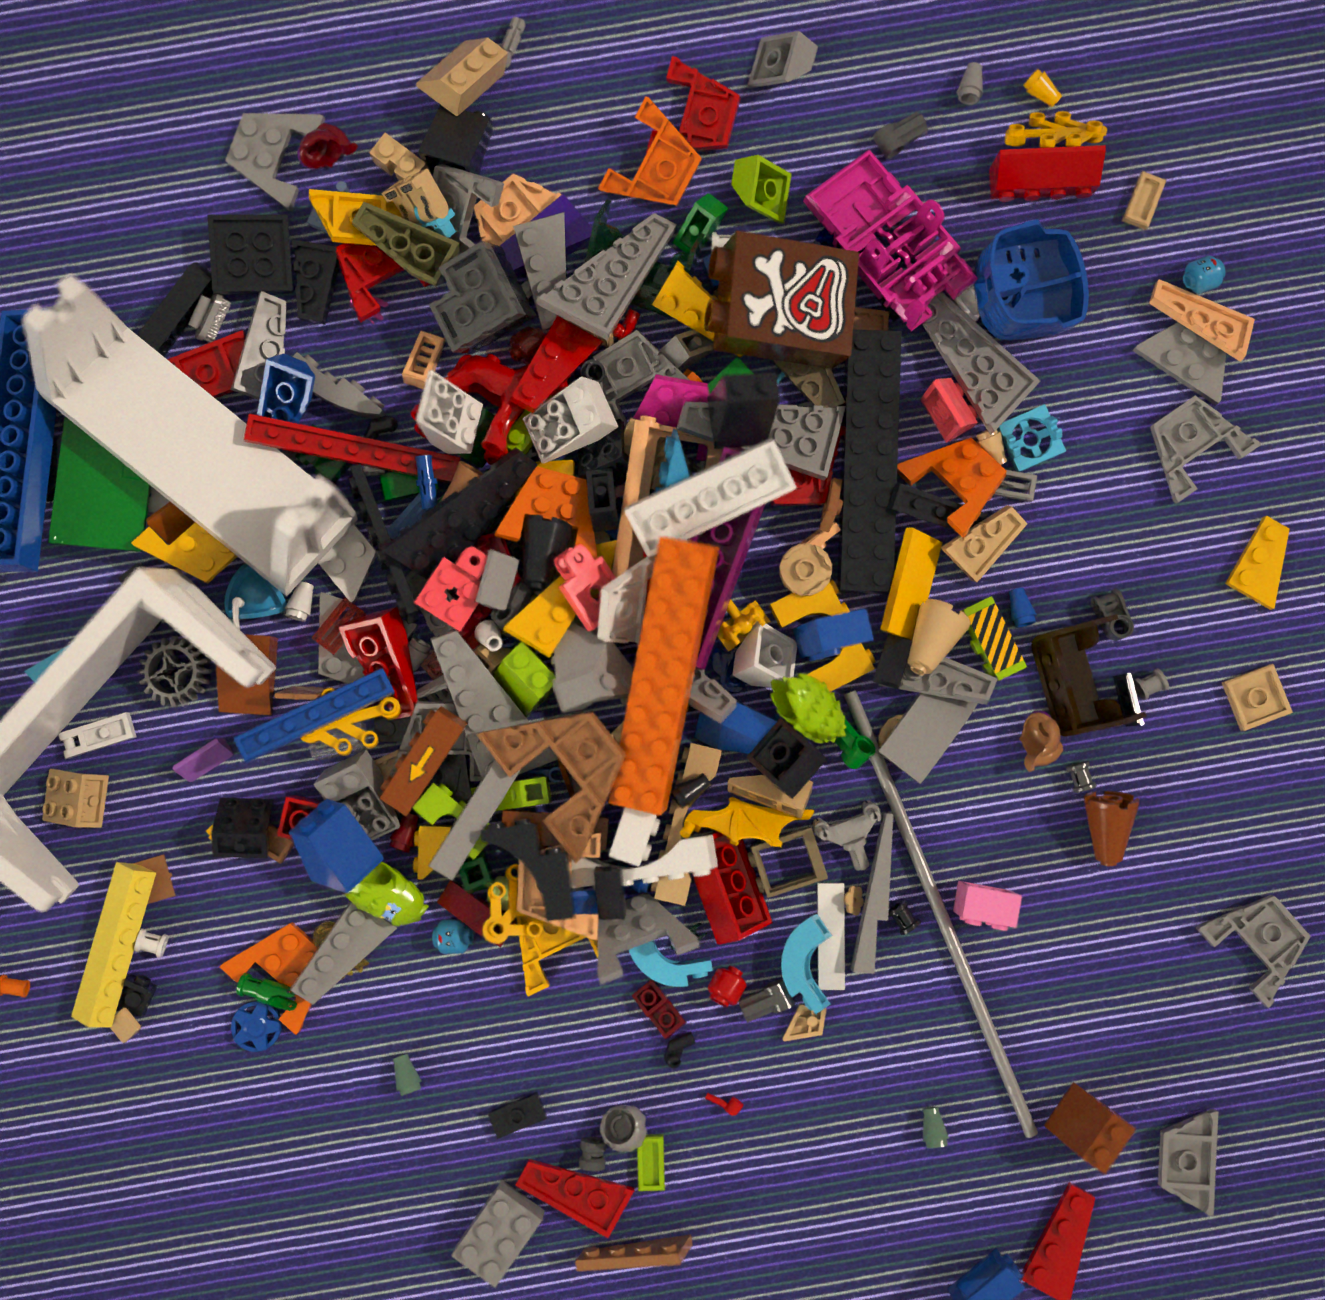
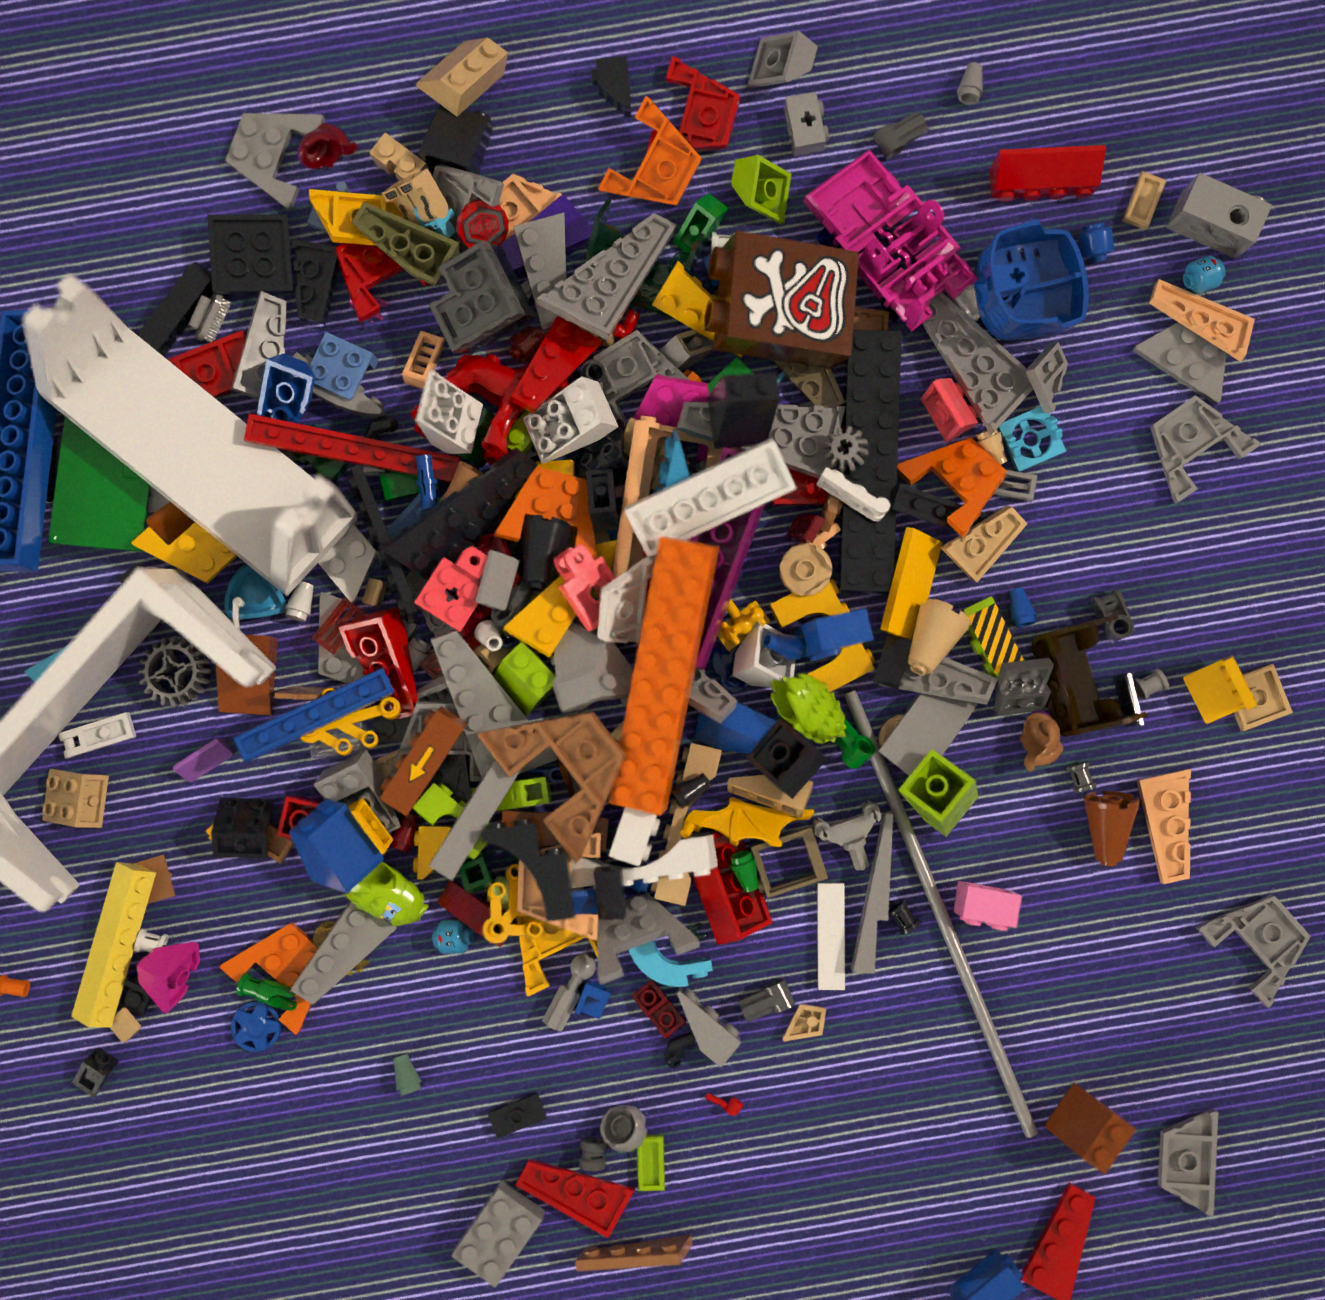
light grey axle [501,17,525,68] -> none
red head [707,965,746,1008] -> none
medium azure arch [781,914,832,1014] -> none
tan plant [844,886,864,916] -> none
sand green cone [923,1107,949,1148] -> none
yellow plant [1004,111,1107,148] -> none
yellow cone [1023,69,1062,108] -> none
yellow wing [1225,516,1290,610] -> none
none -> black bracket [72,1048,119,1097]
none -> dark pink slope [137,942,200,1014]
none -> medium blue bracket [309,332,379,400]
none -> yellow slope [348,798,393,854]
none -> tan slope [362,578,388,608]
none -> tile [457,199,508,248]
none -> light grey piece [542,954,596,1032]
none -> blue panel [574,979,612,1019]
none -> black slope [592,56,632,117]
none -> light grey slope [677,987,741,1068]
none -> green cone [729,850,759,892]
none -> blue cone [763,632,805,661]
none -> light grey brick [784,92,829,157]
none -> dark red tile [786,514,825,543]
none -> white plate [816,467,890,521]
none -> light grey gear [823,426,869,472]
none -> lime slope [898,749,979,837]
none -> dark grey slope [995,658,1054,716]
none -> light grey wing [1025,342,1068,413]
none -> blue head [1078,222,1115,263]
none -> light nougat wing [1136,769,1191,884]
none -> light grey piece [1166,173,1272,259]
none -> yellow bracket [1183,655,1258,724]

